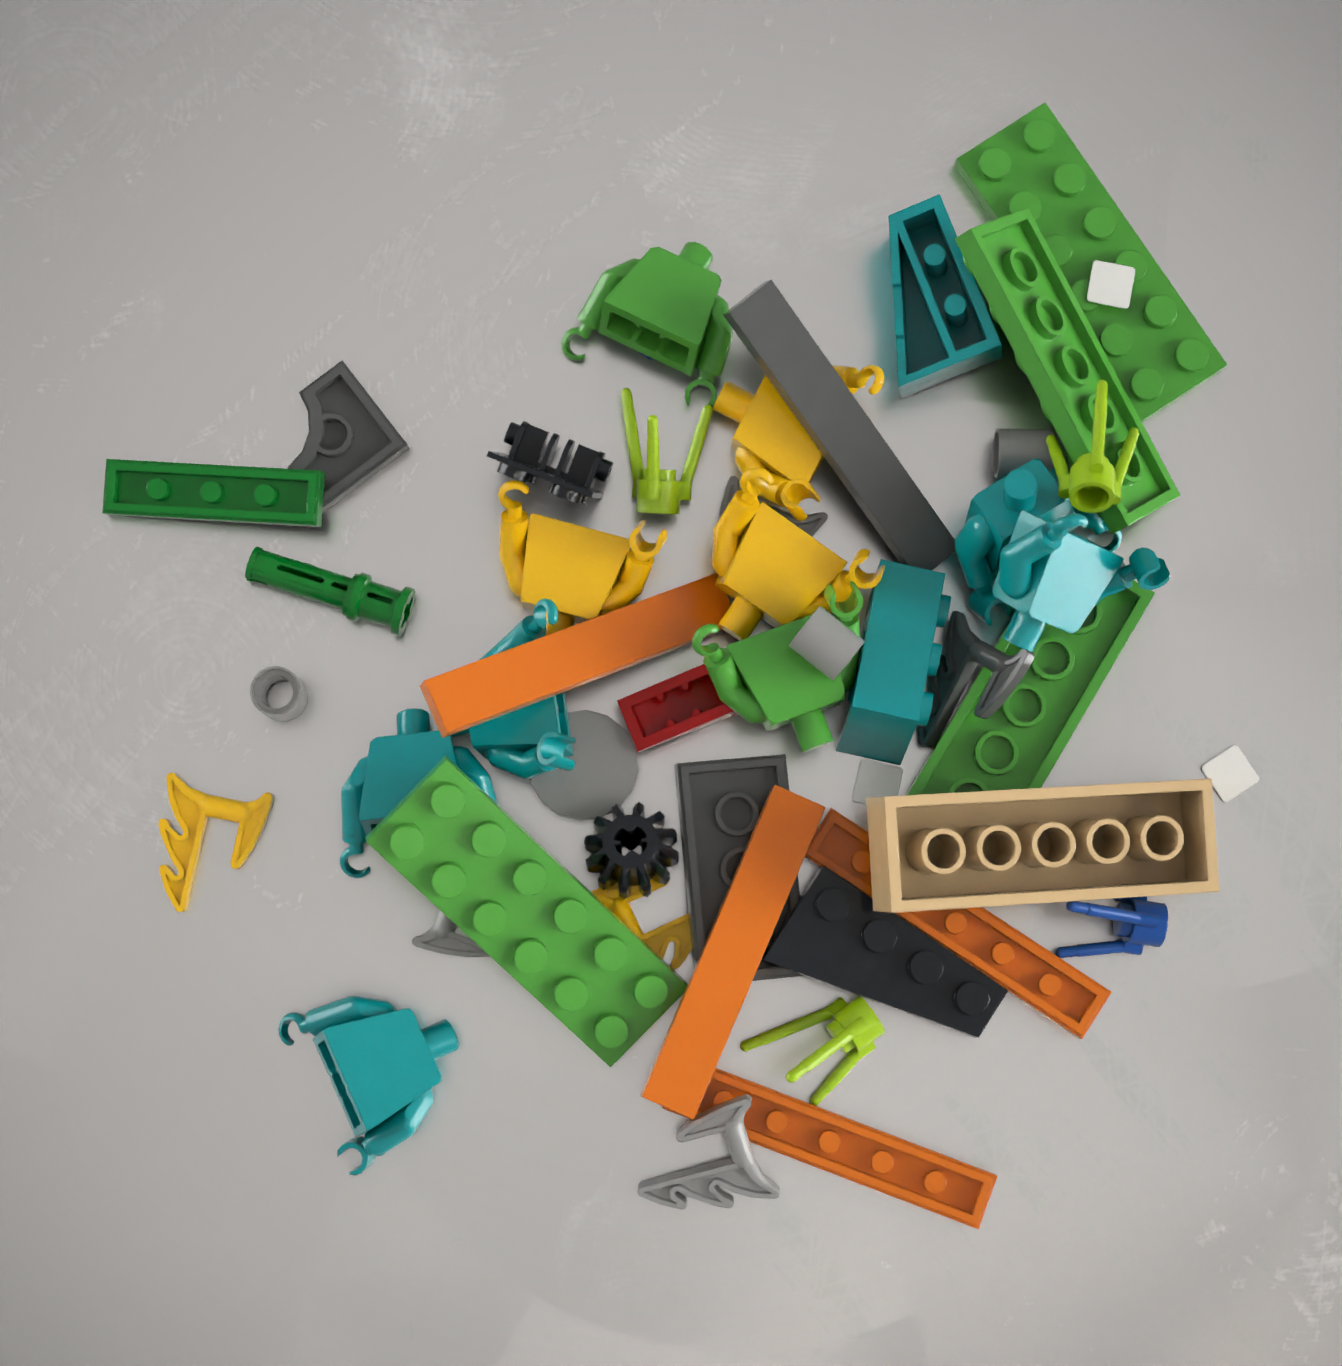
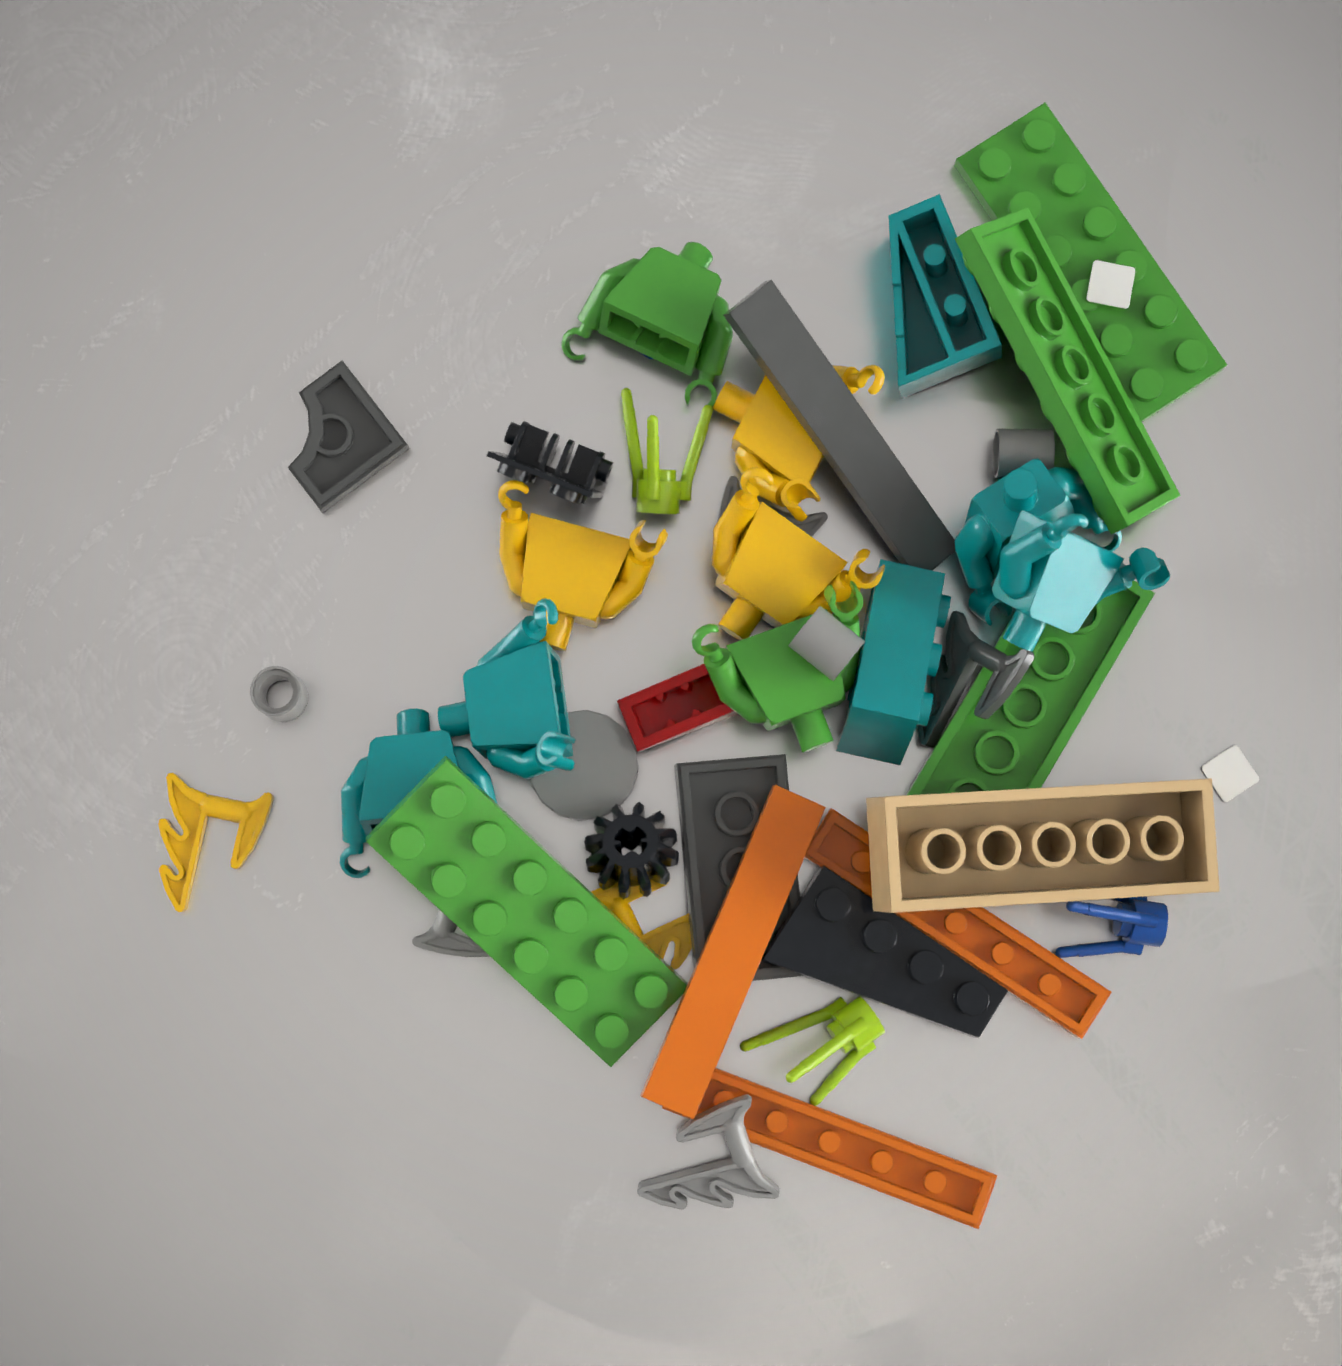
green tile [102,459,325,527] -> none
green pin [245,547,415,636] -> none
teal torso [278,996,459,1176] -> none
orange tile [420,573,731,738] -> none
white sticker [852,759,903,804] -> none
lime plant [1046,380,1139,513] -> none

